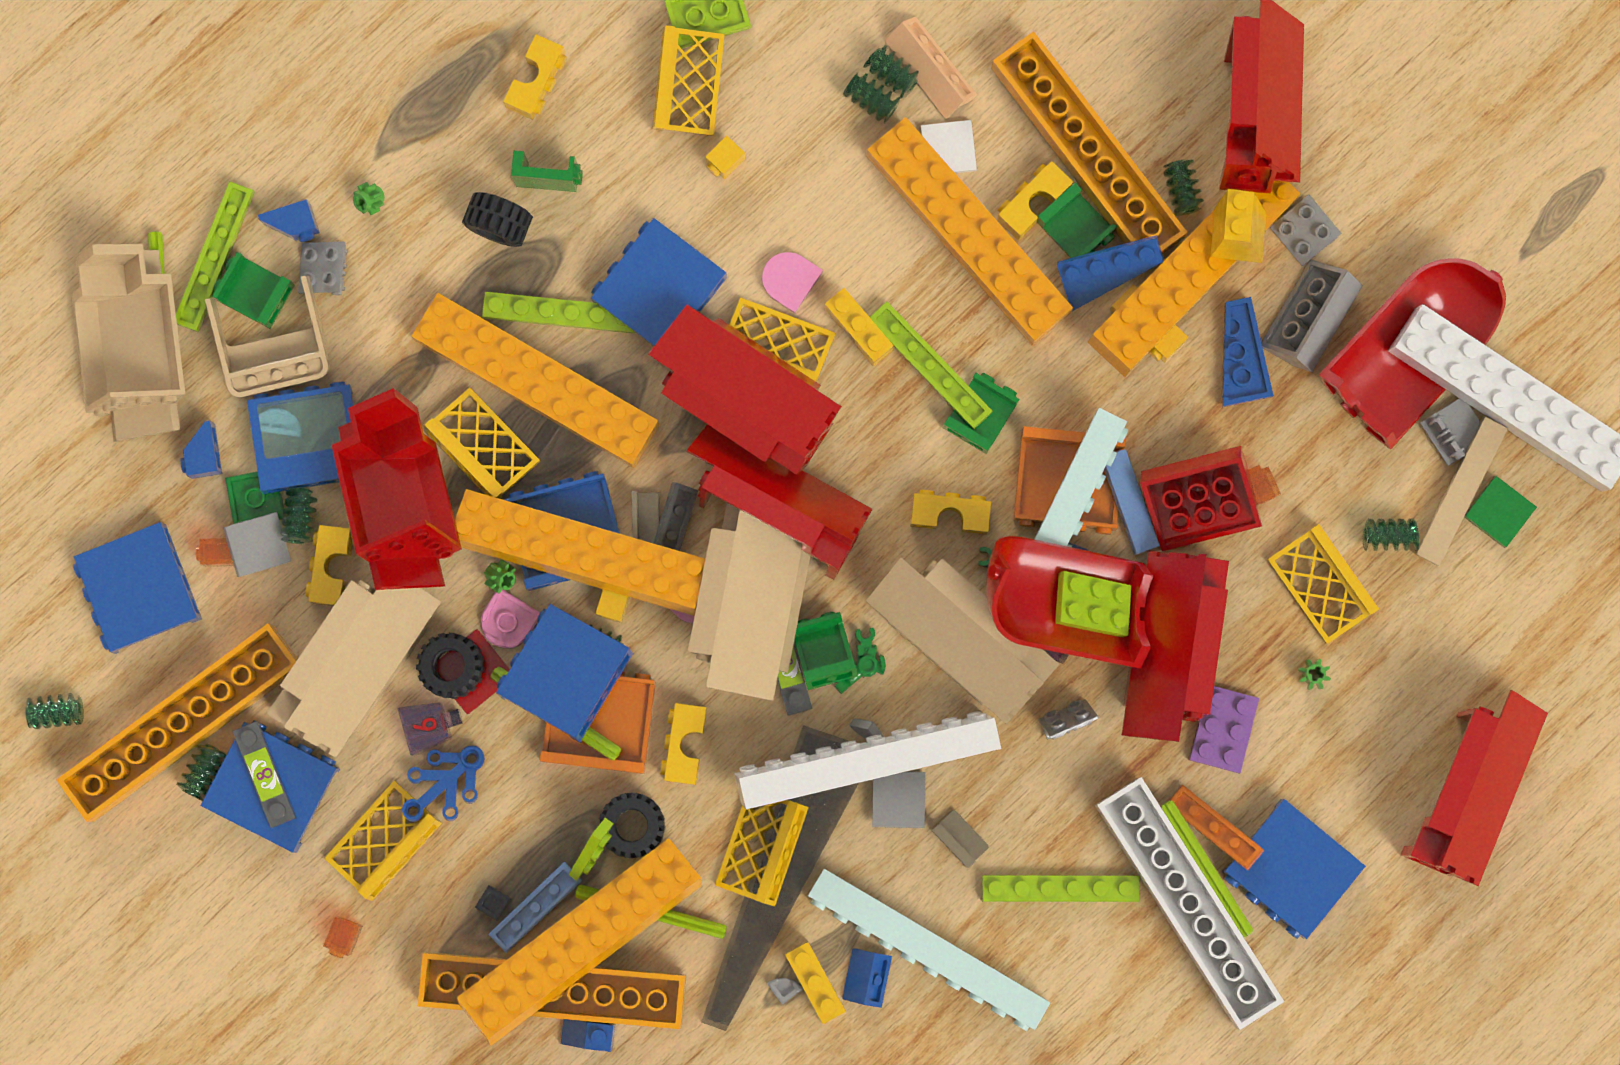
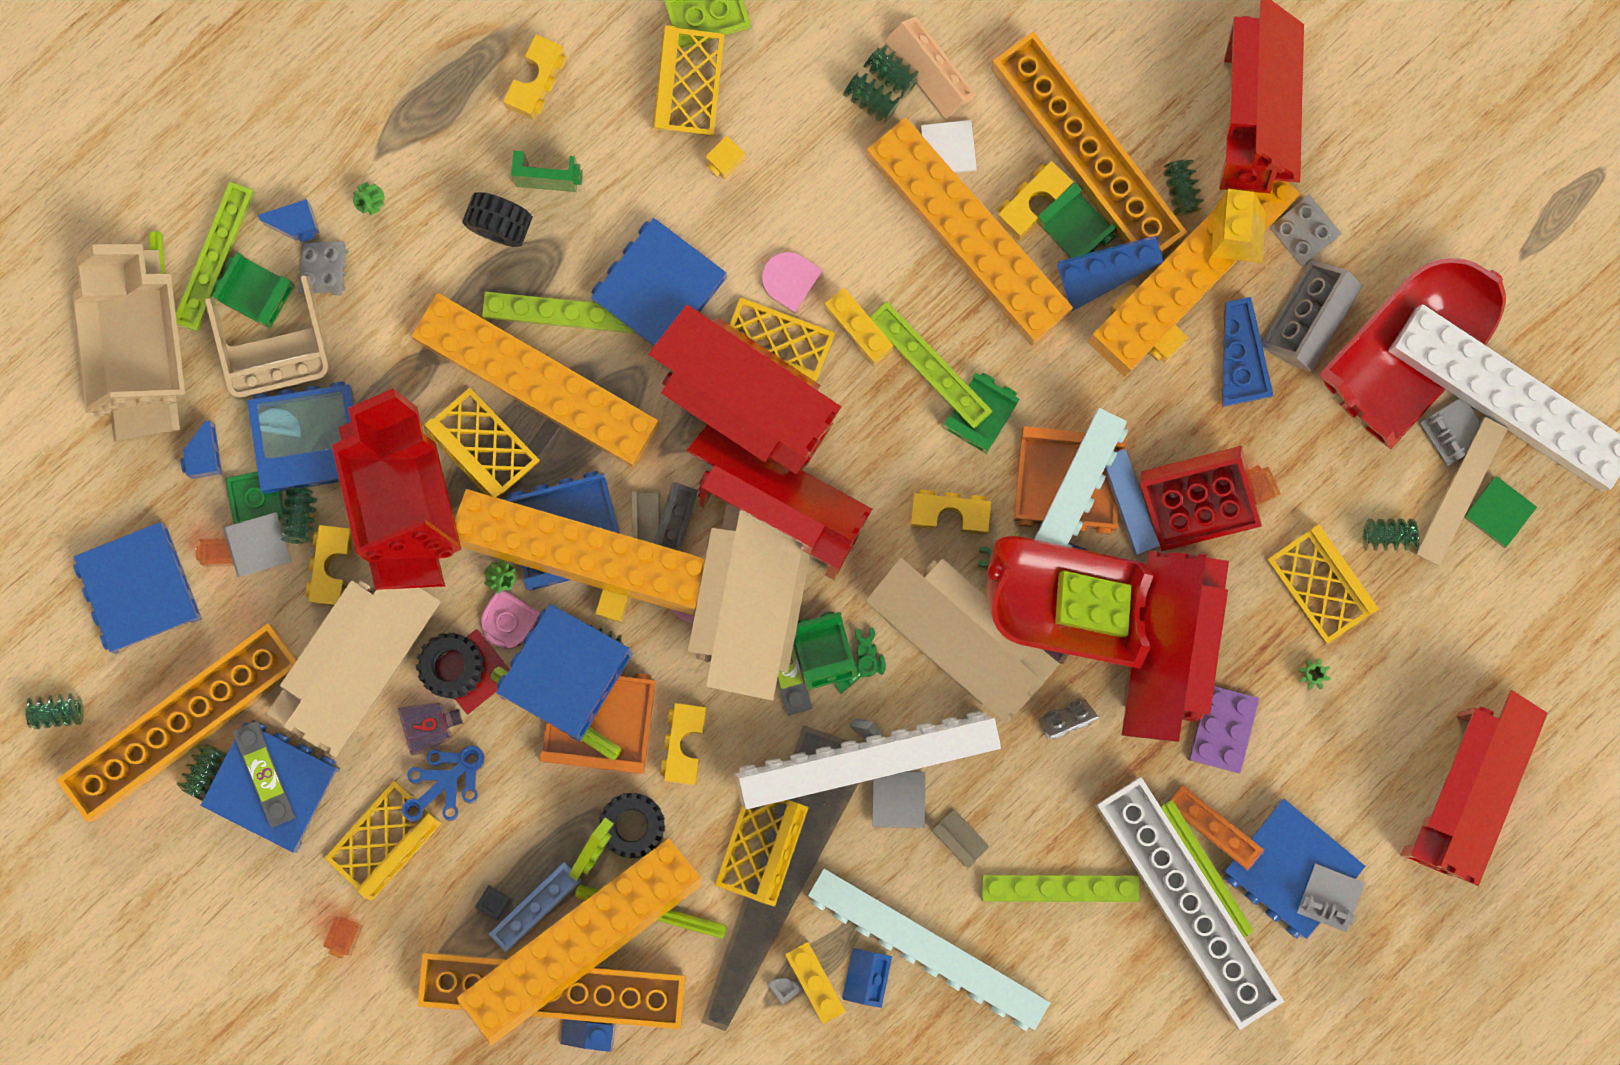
none -> light grey hinge [1297,864,1365,932]

